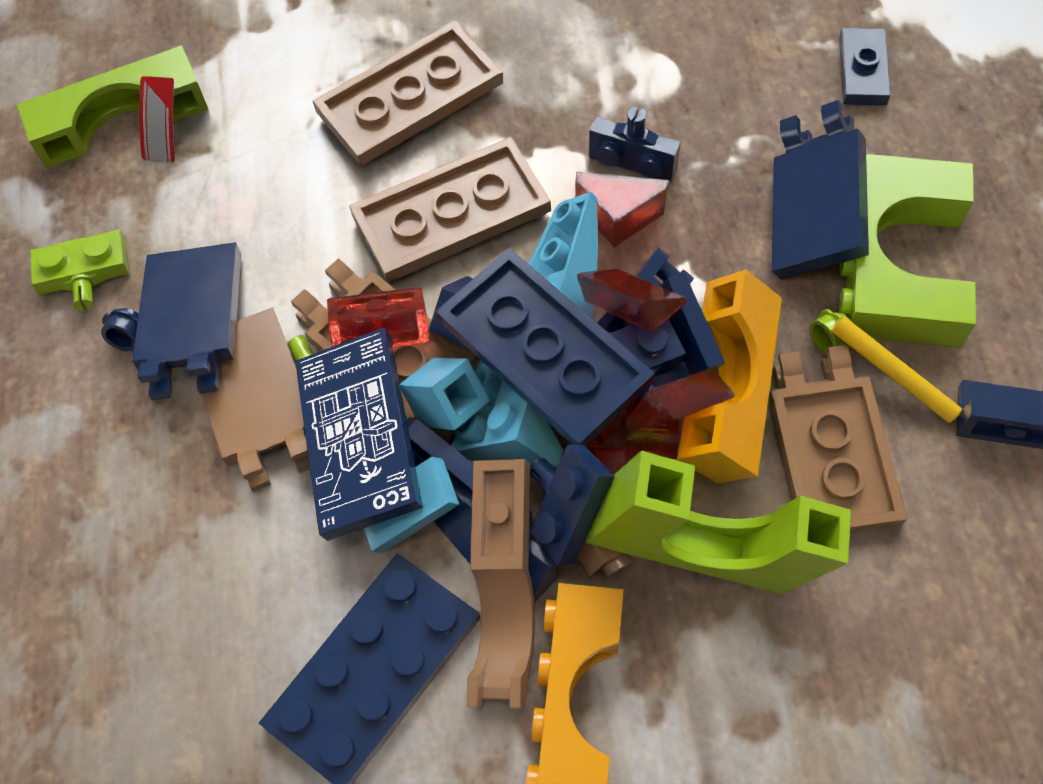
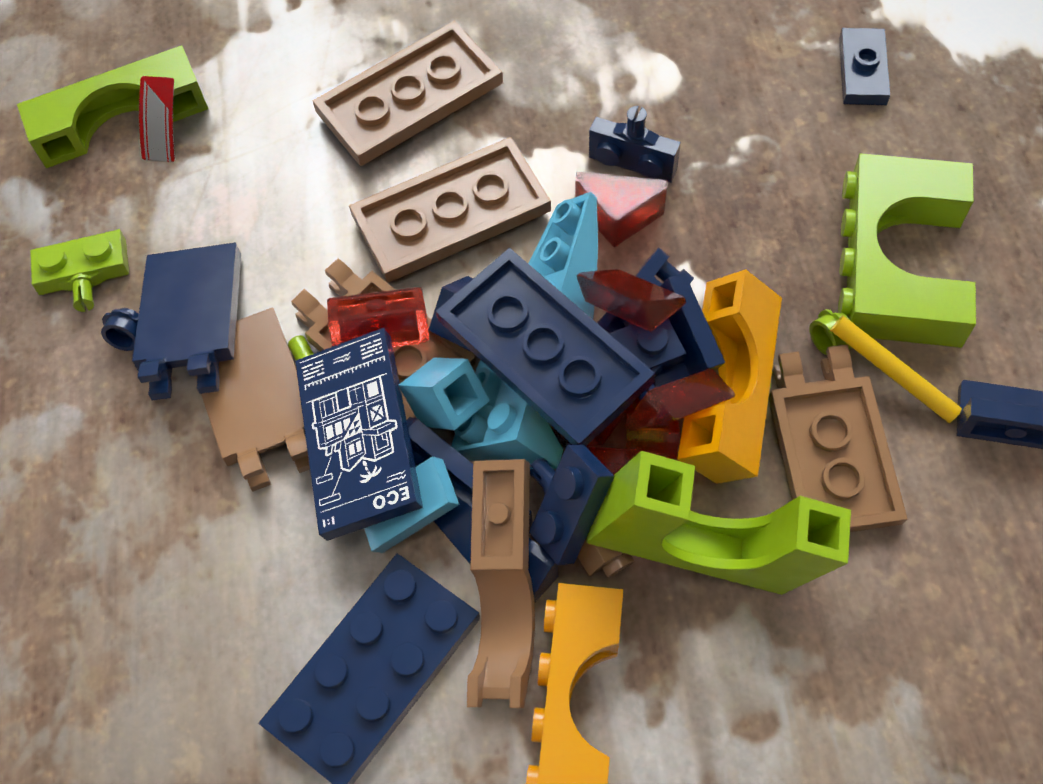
dark blue tile [772,100,869,280] -> none

